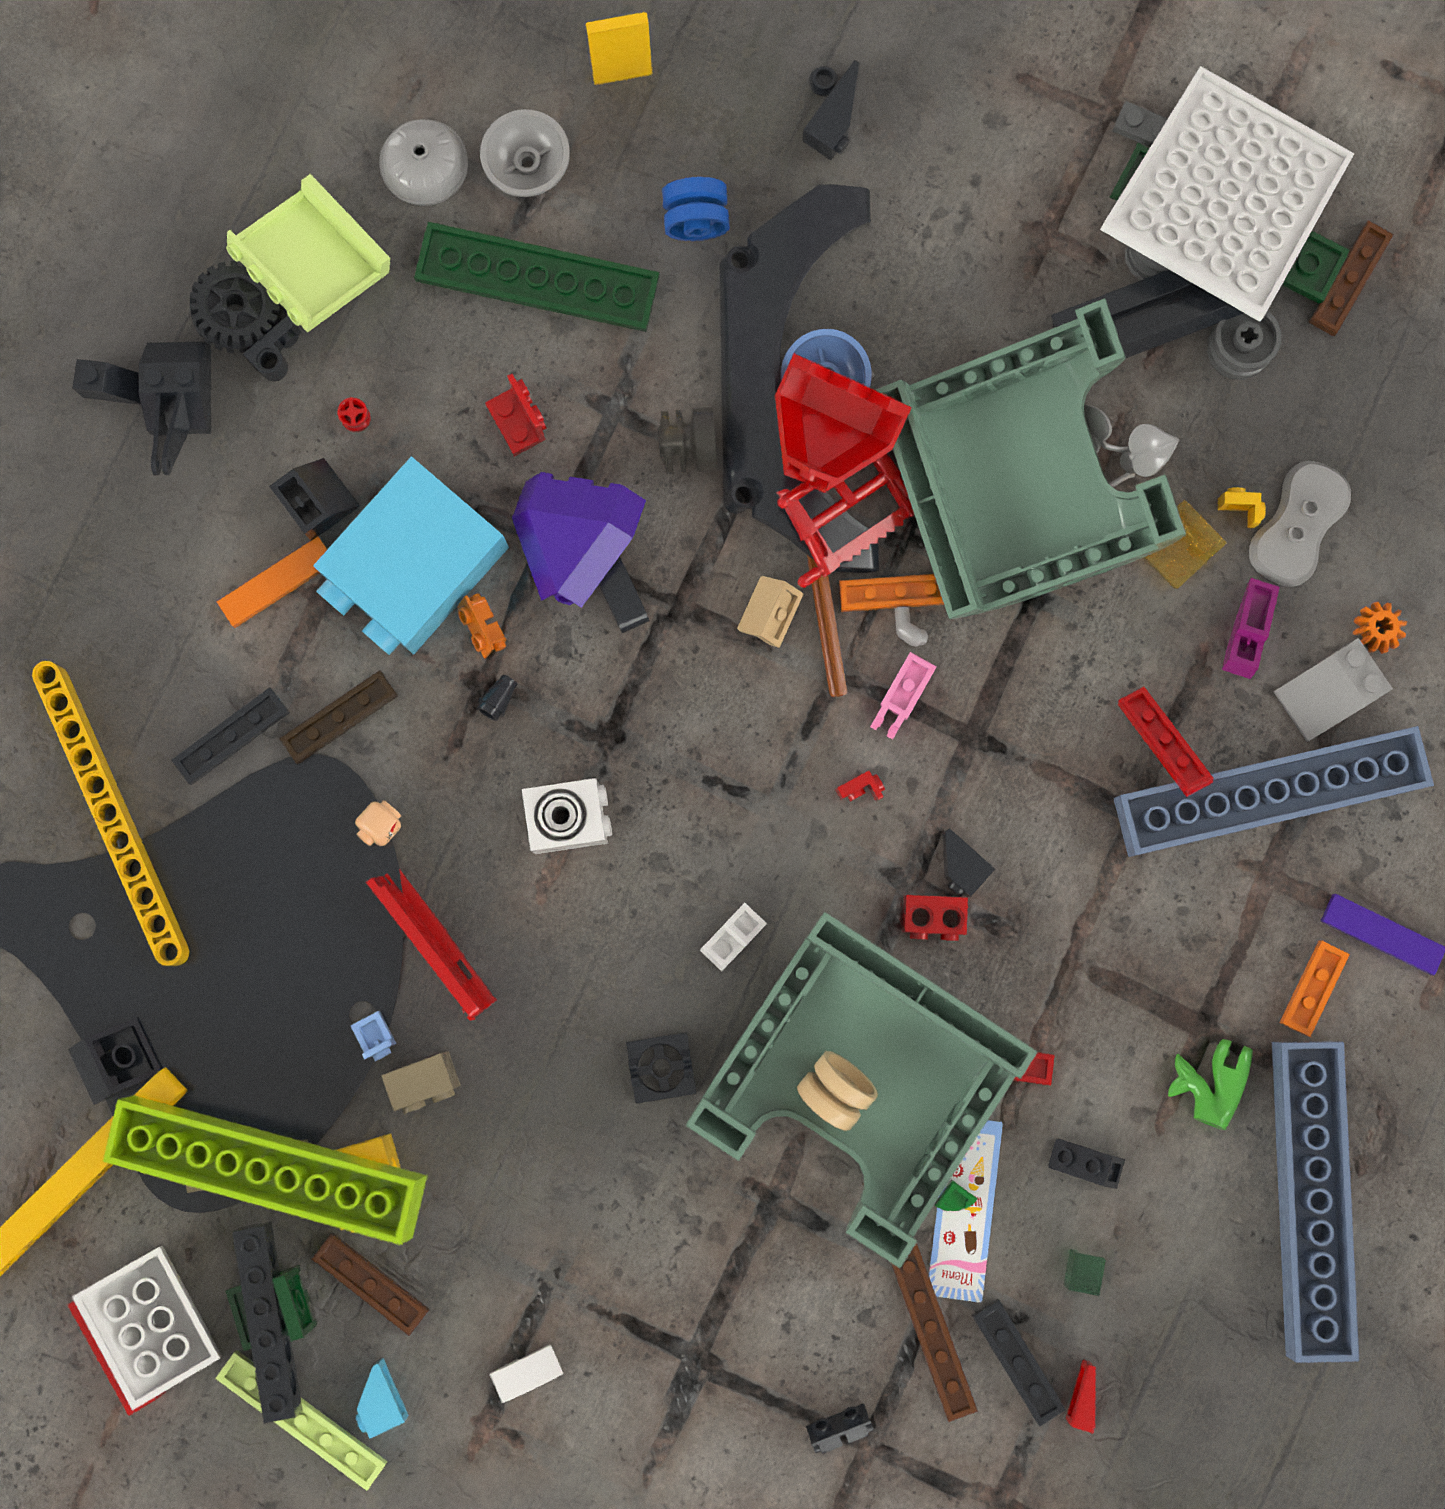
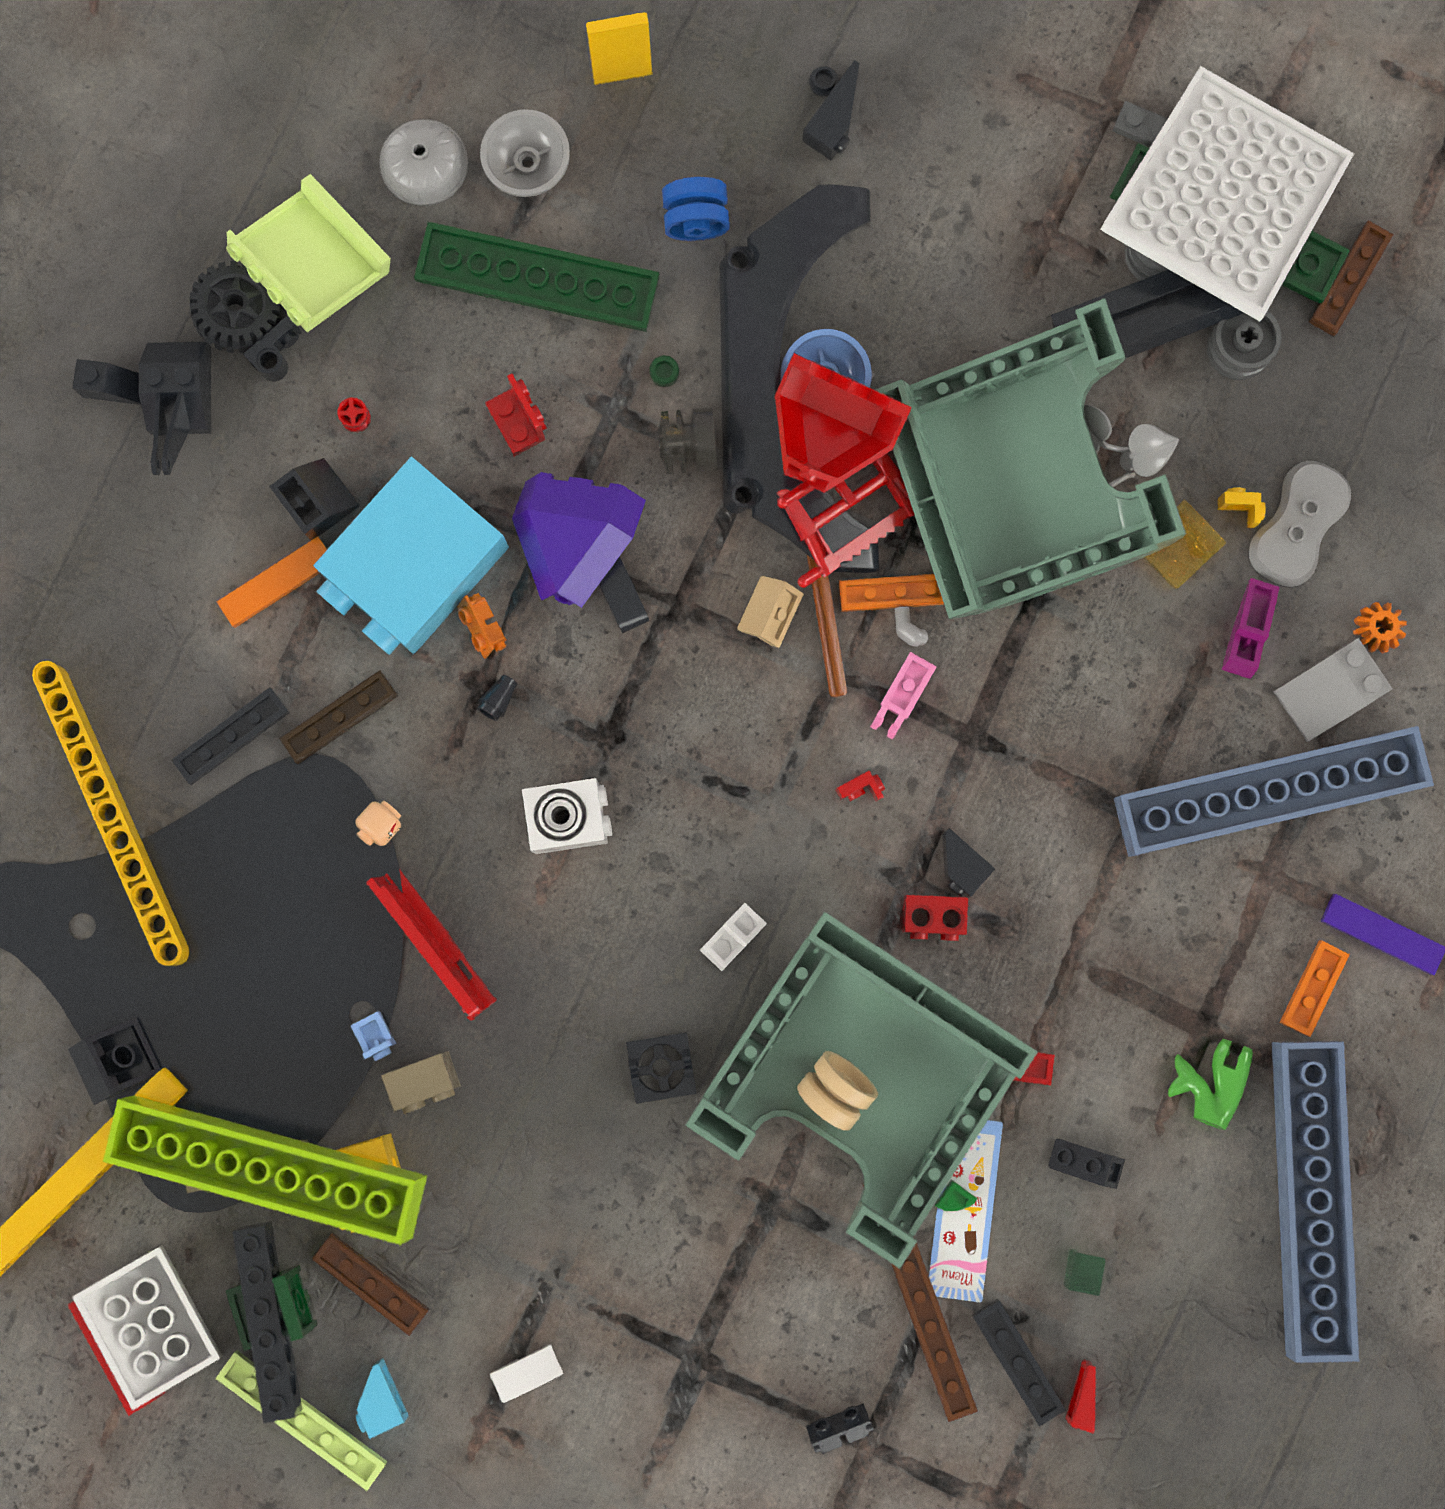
red tile [1118,687,1214,797] -> none
none -> dark green tile [649,355,679,387]

